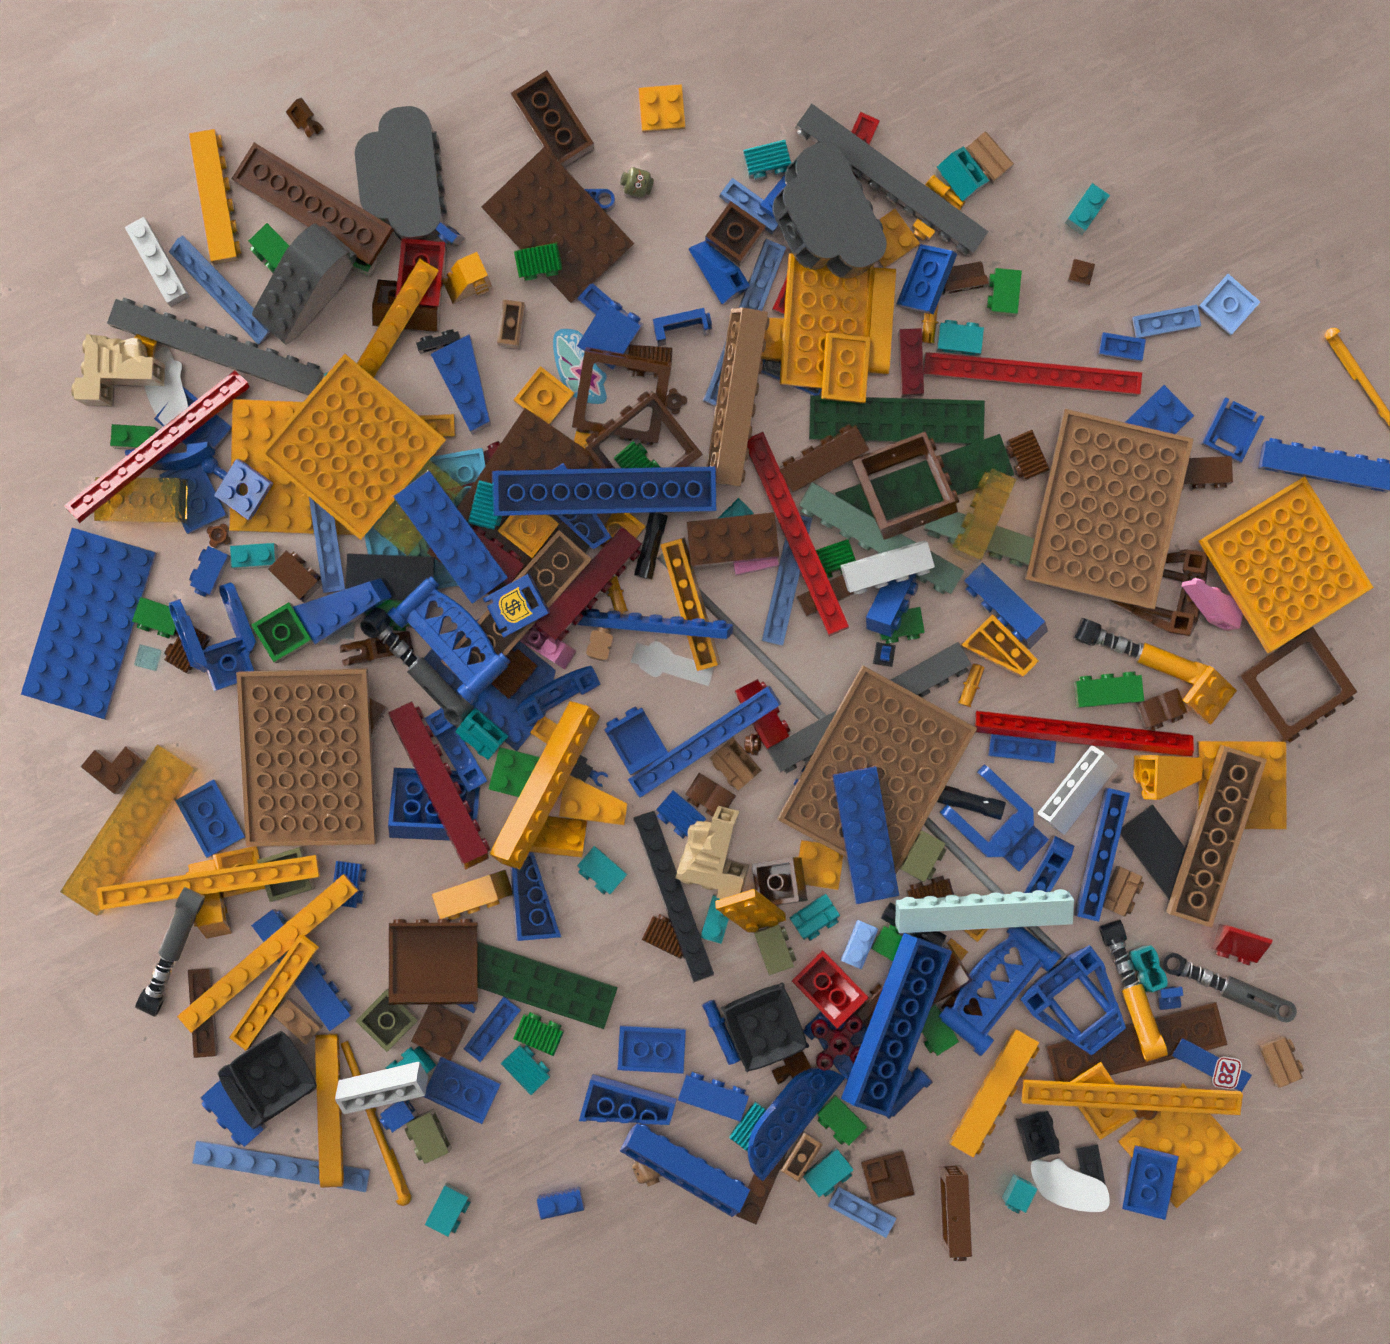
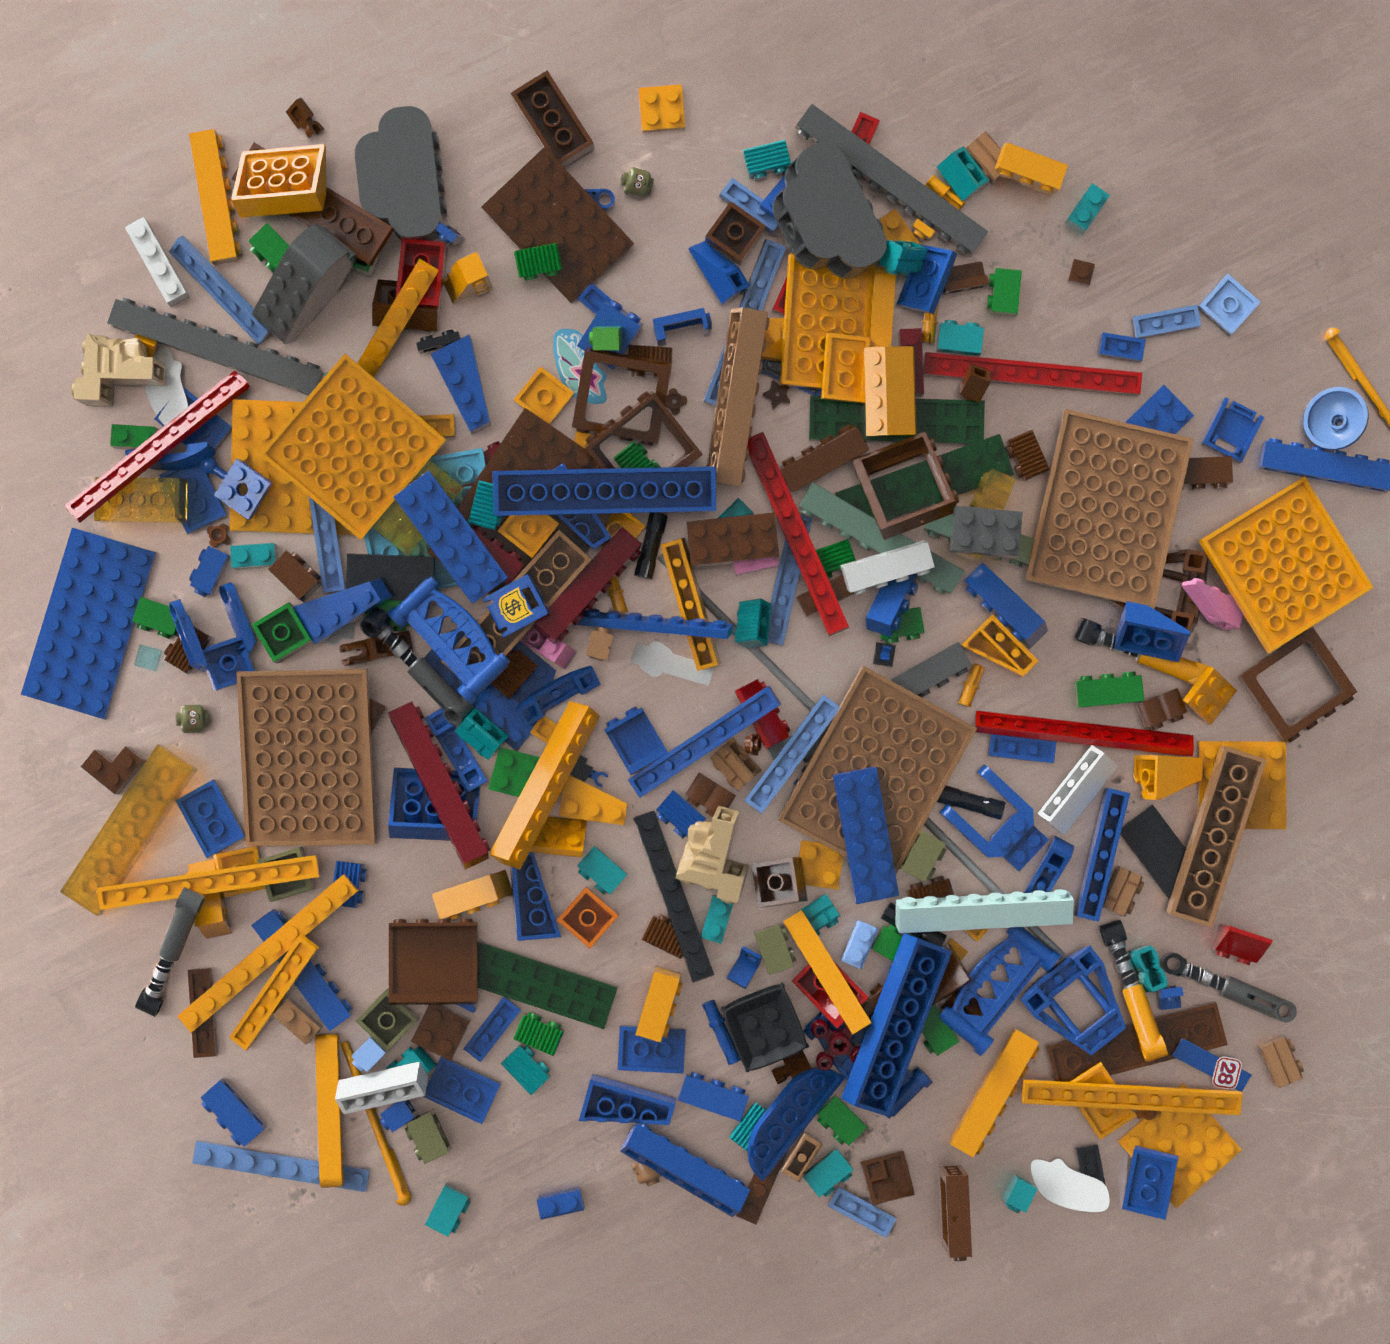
black piece [218,1031,317,1129] -> none
medium nougat brick [497,300,526,349] -> none
light orange plate [715,889,786,932] -> none
black bracket [1016,1111,1060,1161] -> none
none -> olive head [176,704,208,733]
none -> light orange slope [232,144,326,218]
none -> light blue slope [351,1037,387,1072]
none -> orange brick [557,886,619,949]
none -> bright green brick [589,326,622,350]
none -> light orange wedge [635,966,683,1042]
none -> blue bracket [727,946,762,989]
none -> teal brick [735,598,772,648]
none -> medium blue plate [744,695,840,814]
none -> reddish brown plate [763,380,790,408]
none -> light orange tile [783,910,872,1035]
none -> light orange slope [864,346,916,436]
none -> teal brick [879,240,928,276]
none -> dark grey brick [950,506,1023,558]
none -> reddish brown brick [959,363,991,403]
none -> light orange wedge [994,142,1068,196]
none -> blue slope [1114,601,1190,662]
none -> medium blue dish [1303,387,1369,450]

